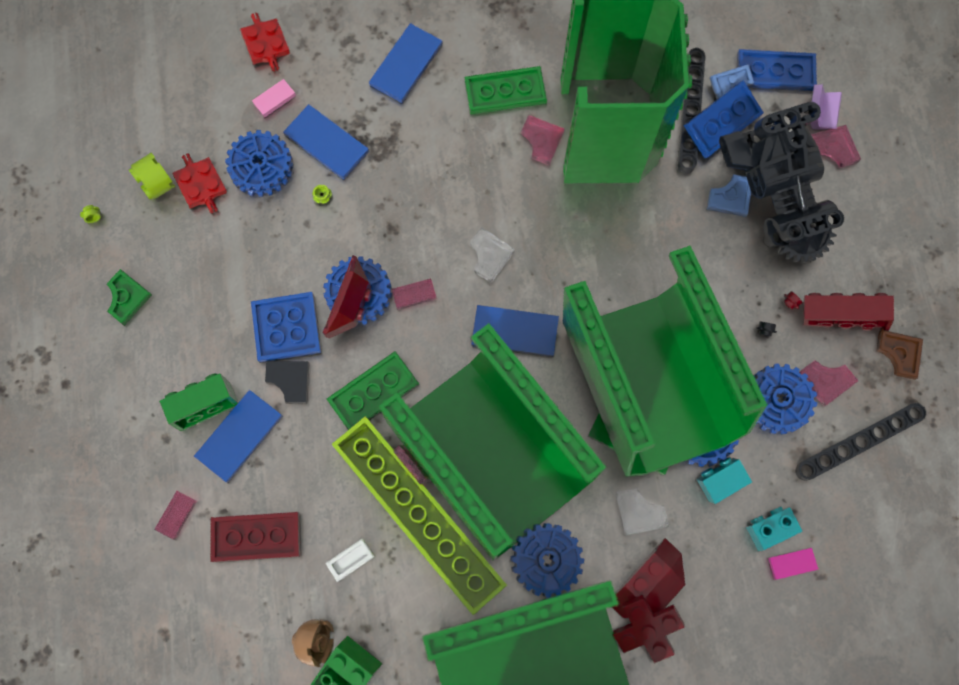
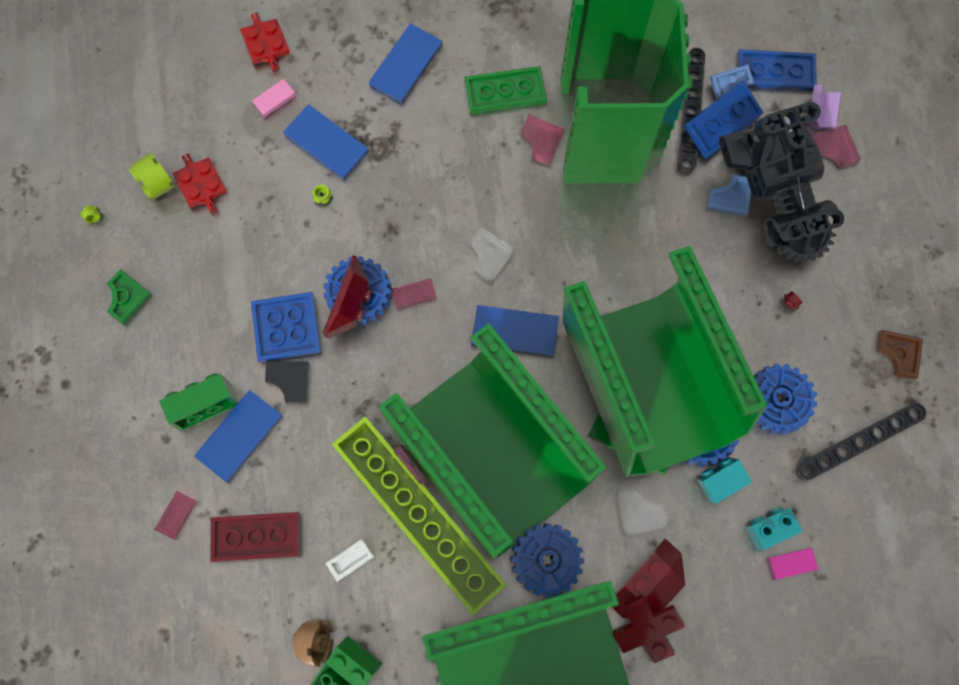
blue piece [225,130,294,197] -> none
green tile [326,351,420,430] -> none
black plate [756,321,777,337] -> none
clear pink tile [799,360,858,406] -> none
dark red wedge [803,293,894,331] -> none

